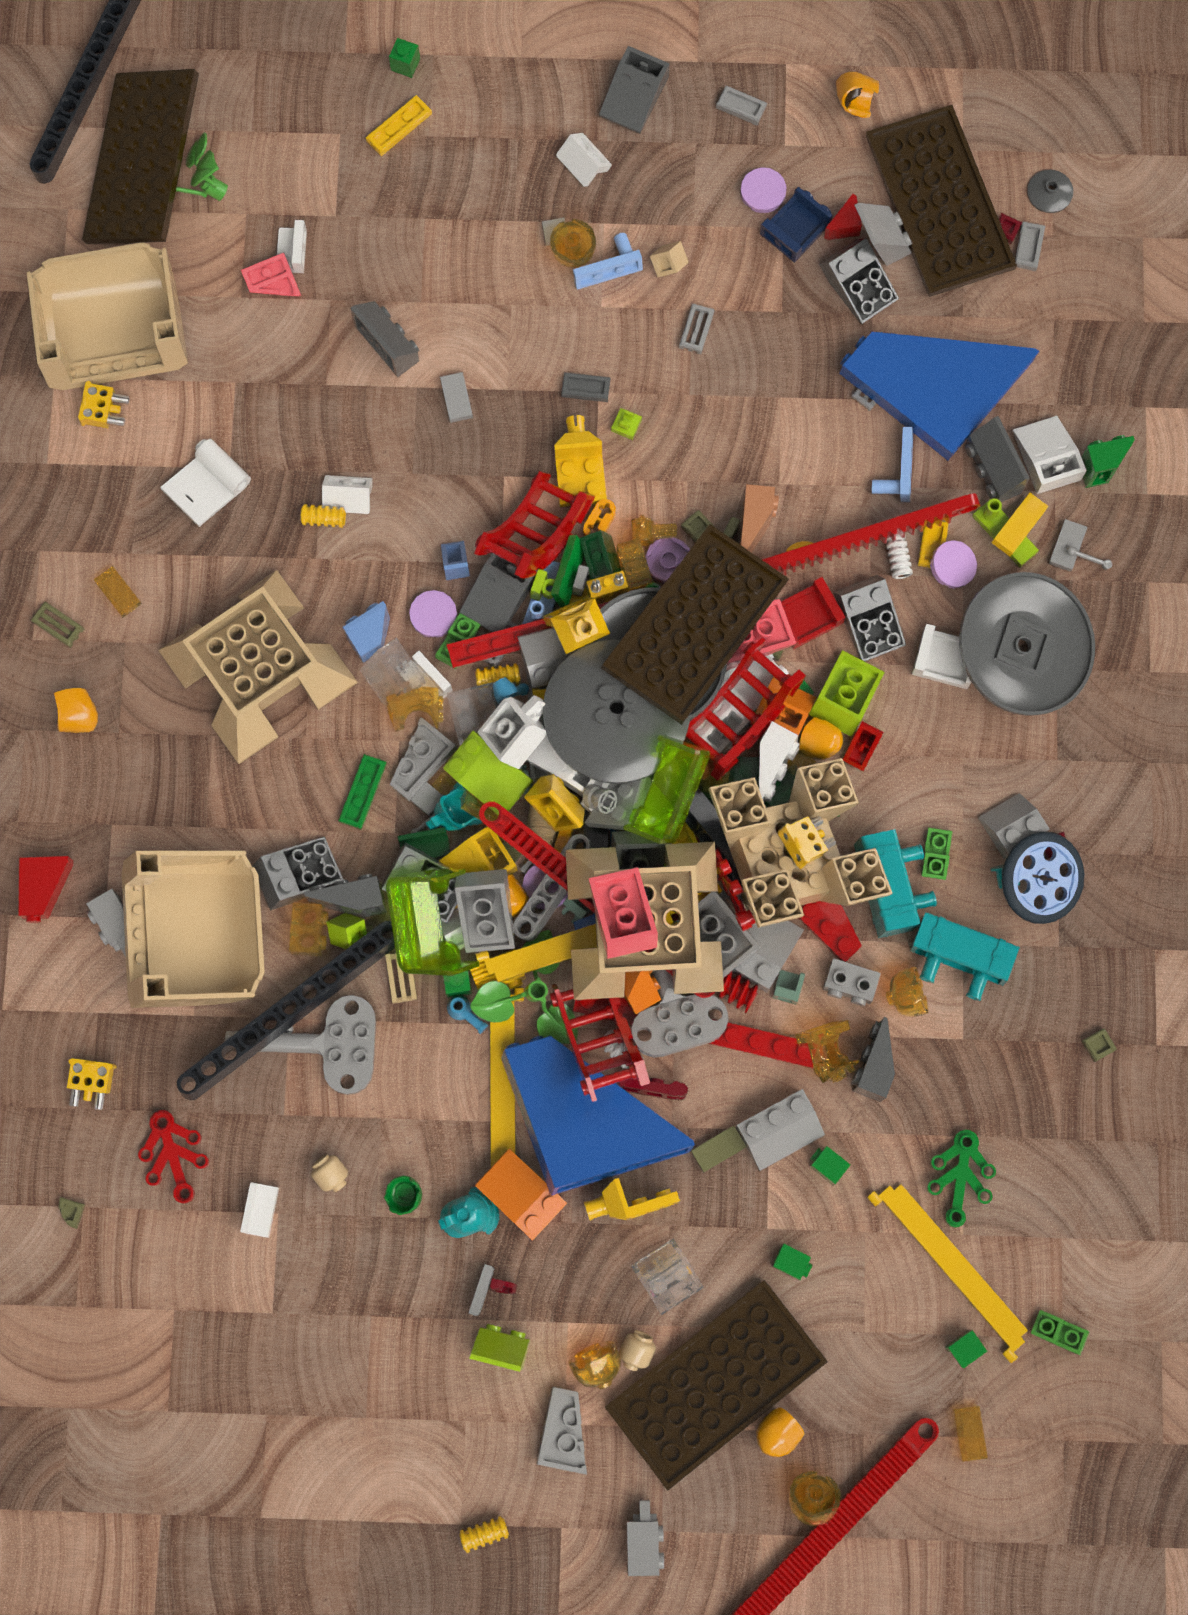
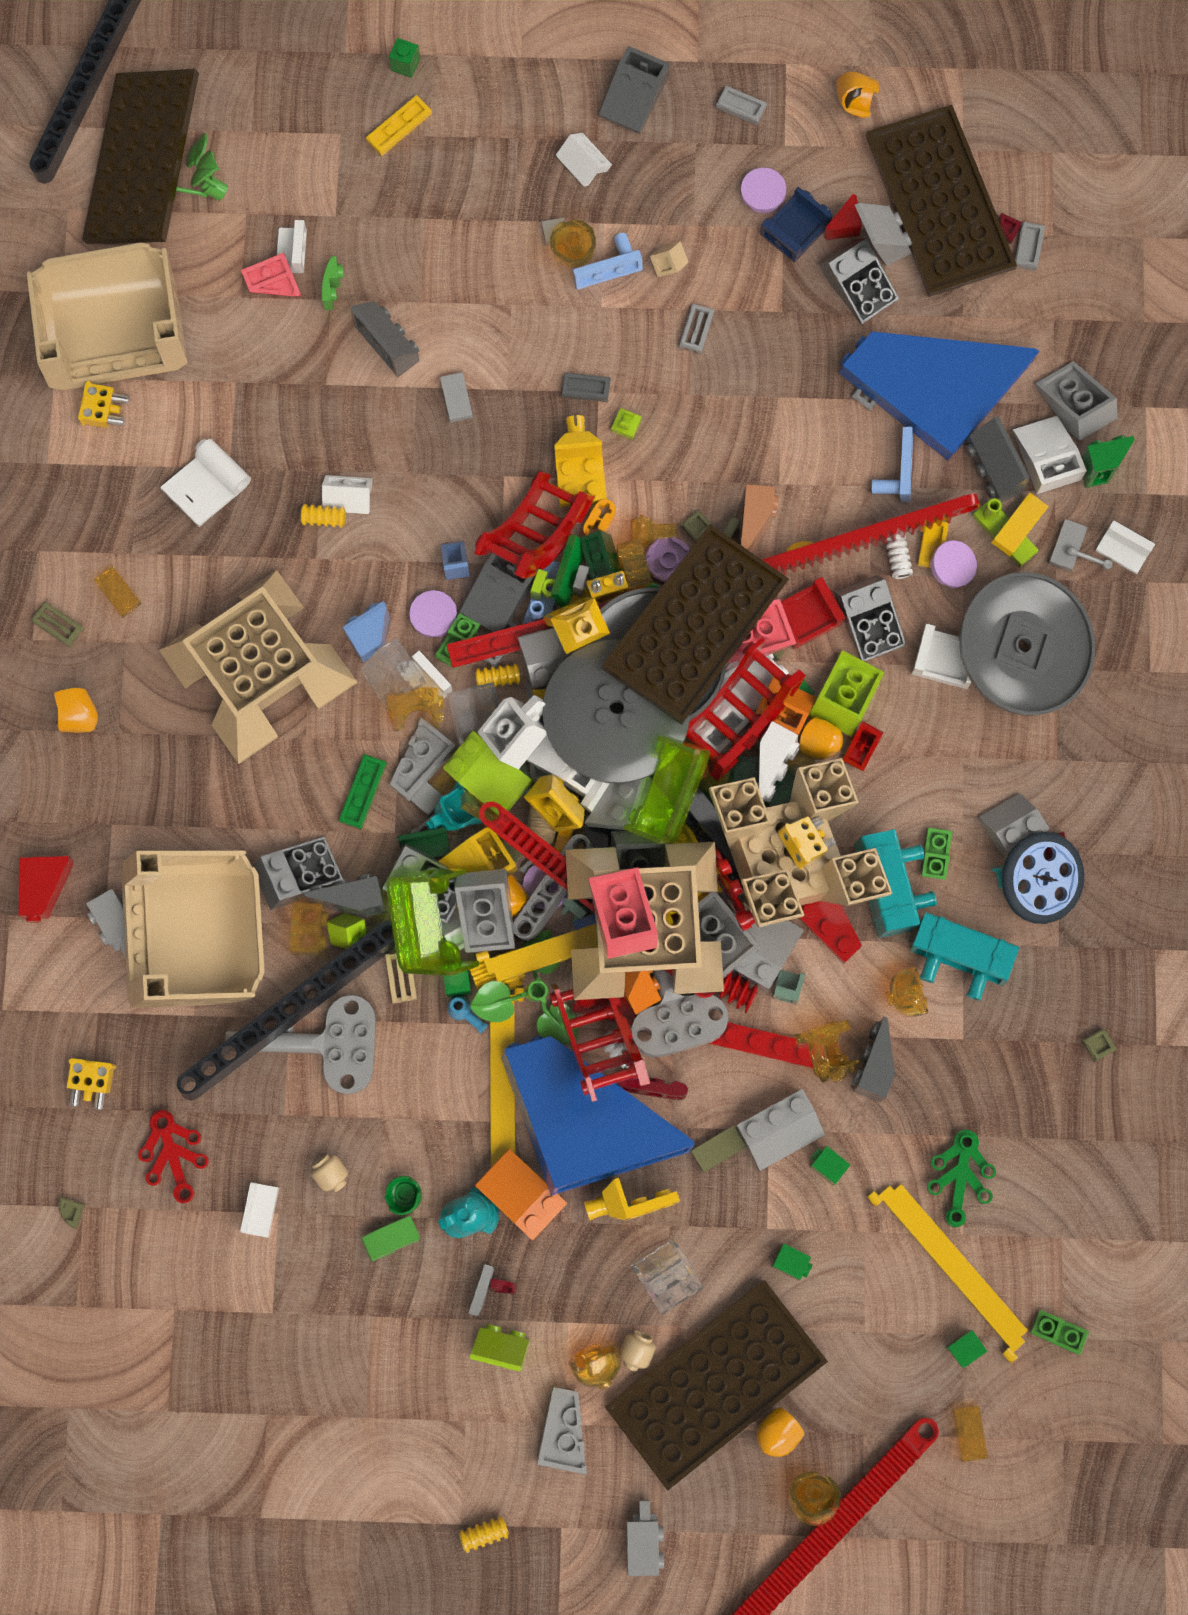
dark azure bar [492,677,529,704] -> none
light grey wheel [583,784,617,814] -> none
light grey brick [823,958,881,1006] -> none
dark grey dish [1027,170,1073,213] -> none
none -> bright green slope [322,256,344,311]
none -> bright green slope [361,1216,420,1262]
none -> light grey slope [1035,361,1118,441]
none -> white panel [1095,520,1155,575]

